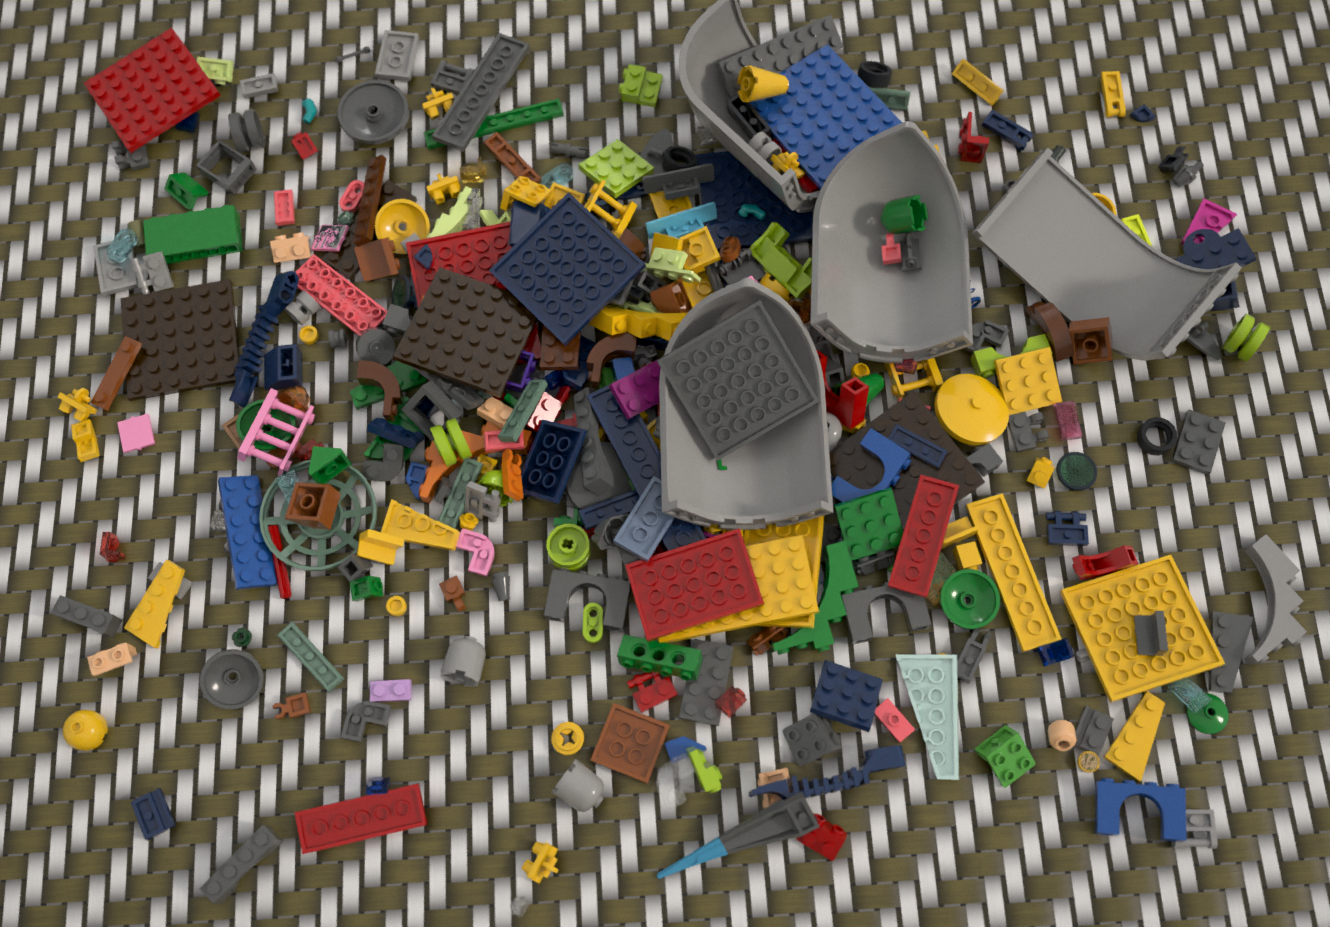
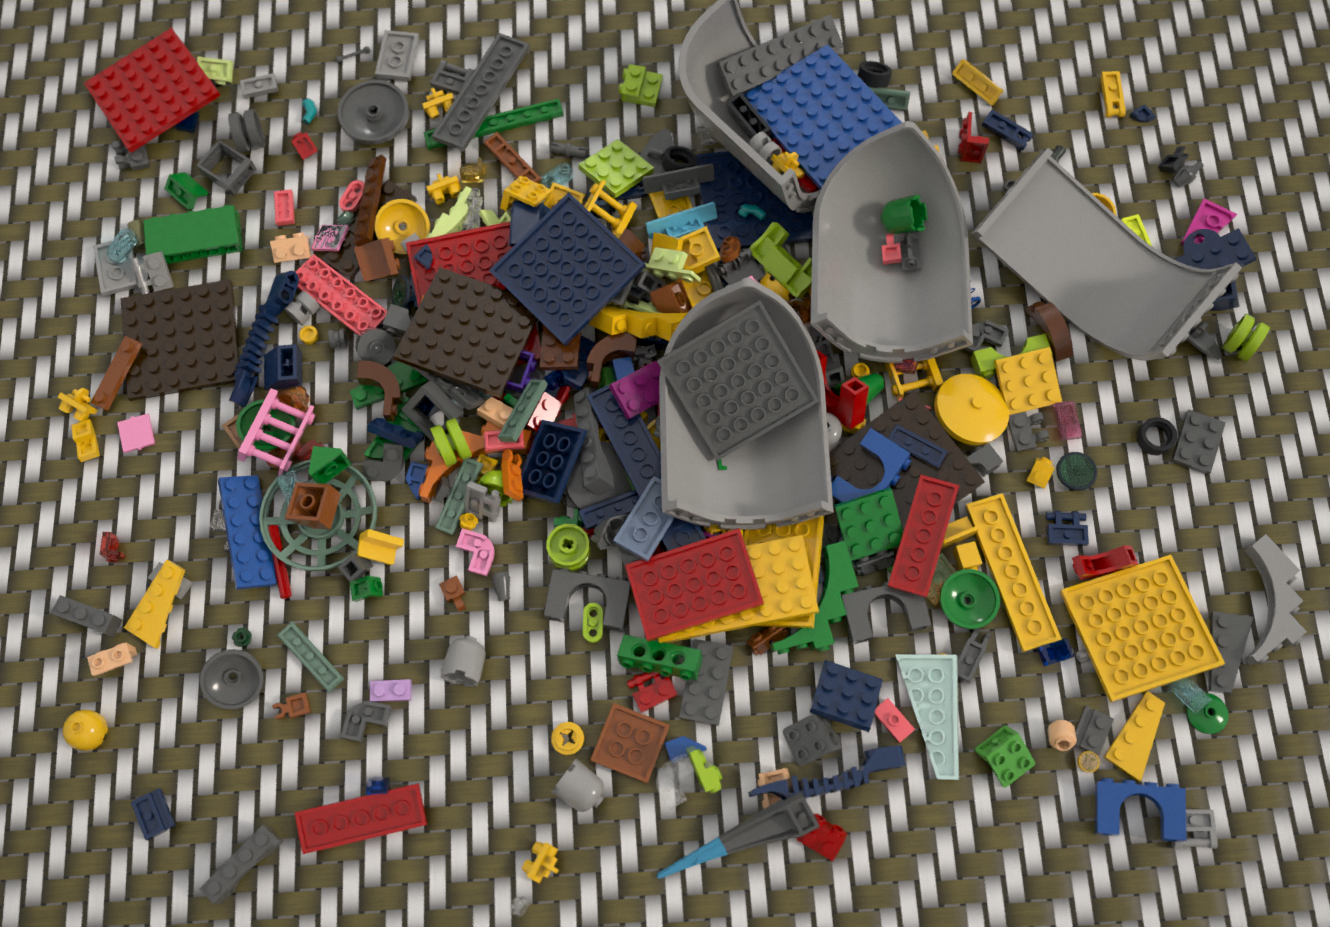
yellow wing [381,499,460,551] -> none
yellow tile [386,596,407,617] -> none
clear red bracket [715,686,747,718] -> none
yellow cone [737,65,789,102] -> none
dark orange slope [1069,317,1113,365] -> none
dark grey panel [1134,611,1168,656] -> none

